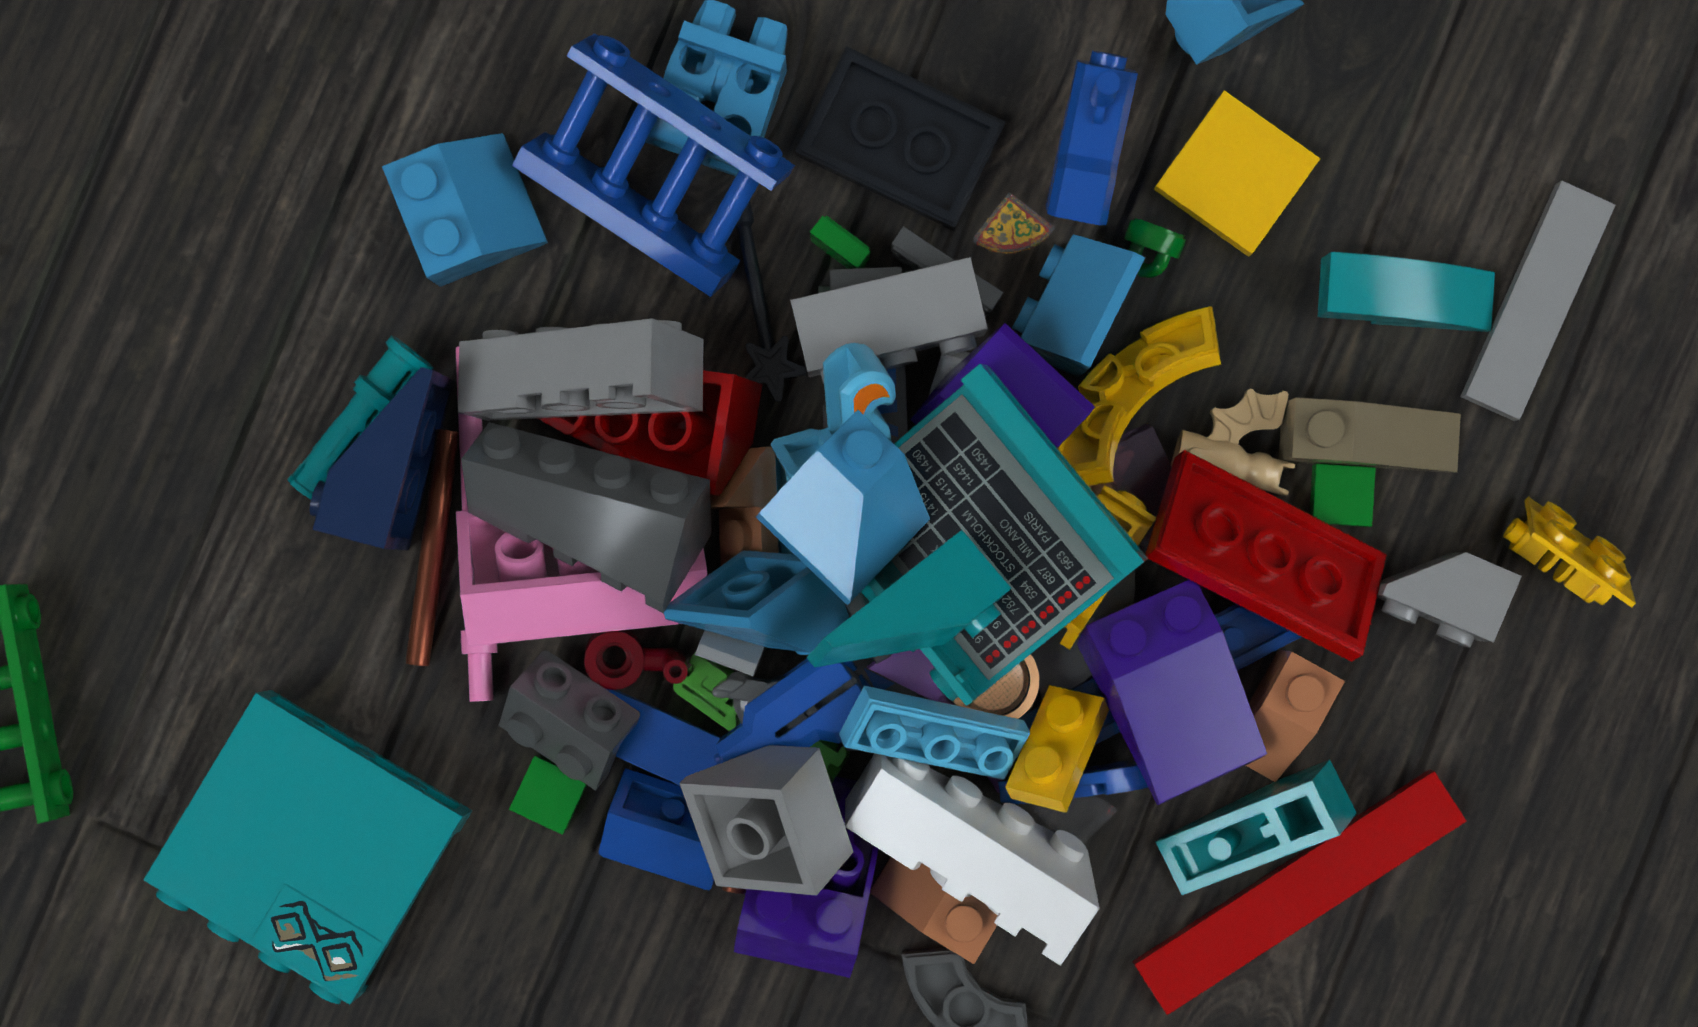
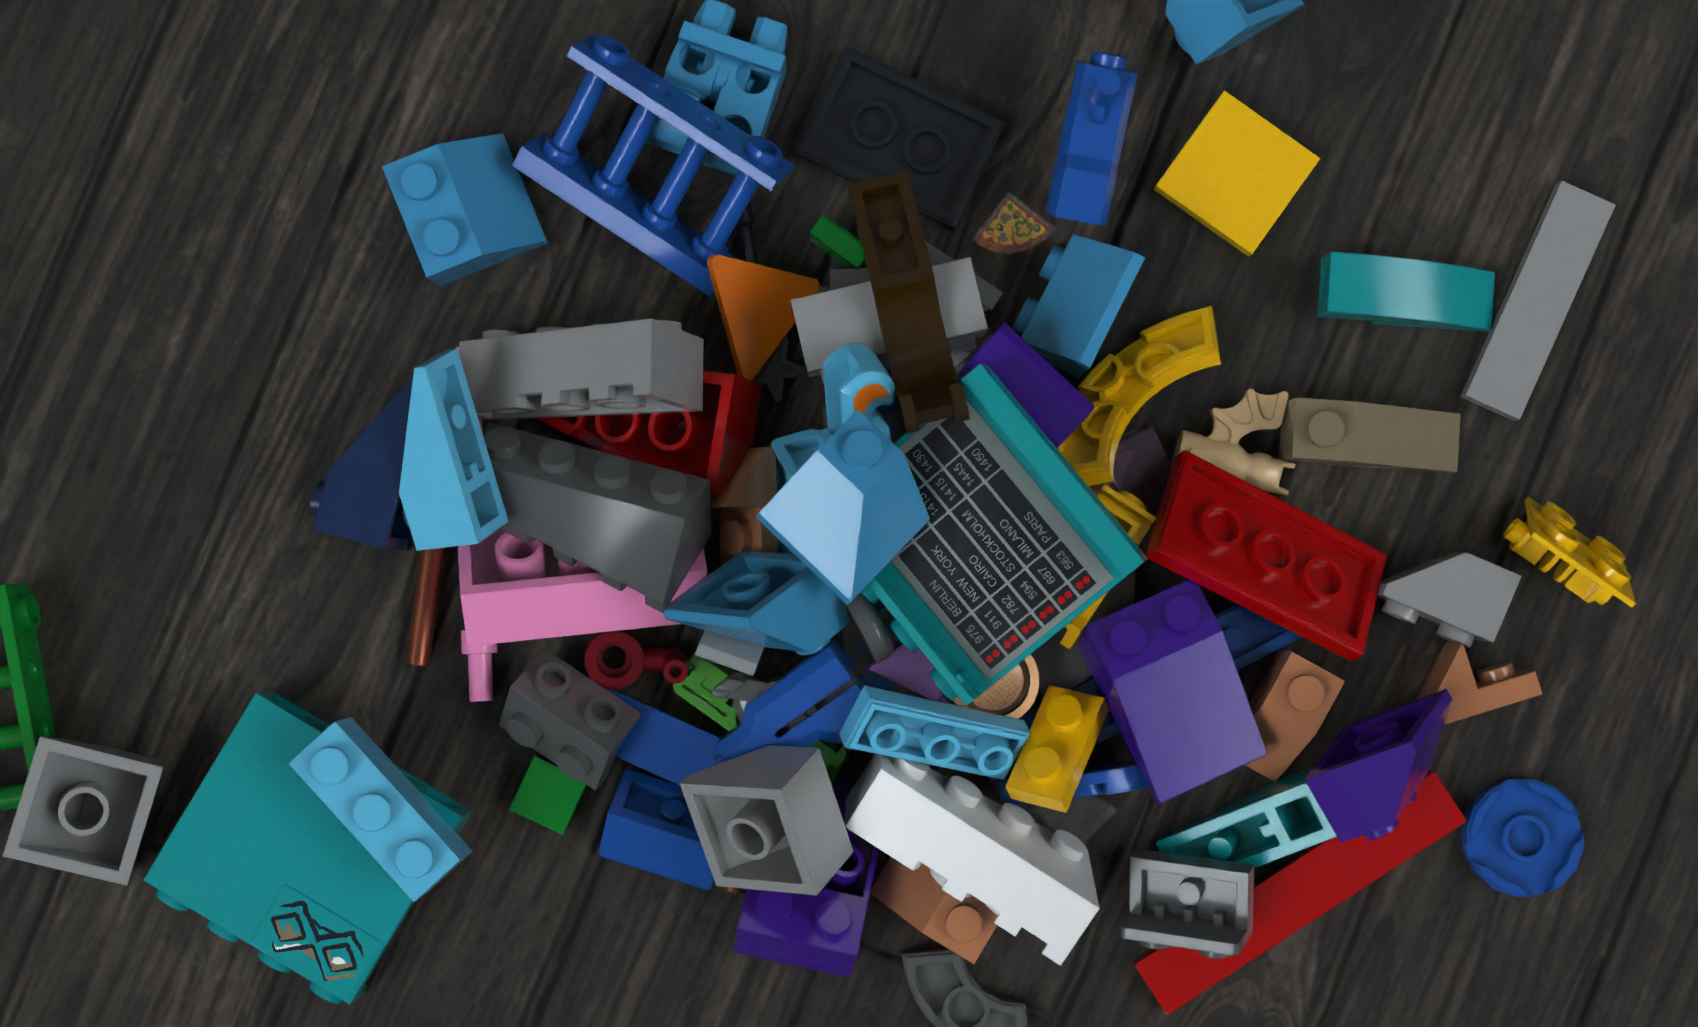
teal pin [287,335,434,500] -> none
teal slope [806,530,1011,667] -> none
green tile [1123,218,1186,278] -> none
green tile [1309,464,1376,527] -> none
none -> light grey slope [3,735,163,886]
none -> medium azure brick [288,717,472,902]
none -> medium azure slope [399,348,509,551]
none -> orange piece [707,255,820,381]
none -> dark brown piece [847,171,970,434]
none -> dark grey bracket [1121,849,1254,959]
none -> dark purple slope [1304,689,1452,843]
none -> nougat slope [1417,641,1542,725]
none -> blue tile [1461,777,1584,897]

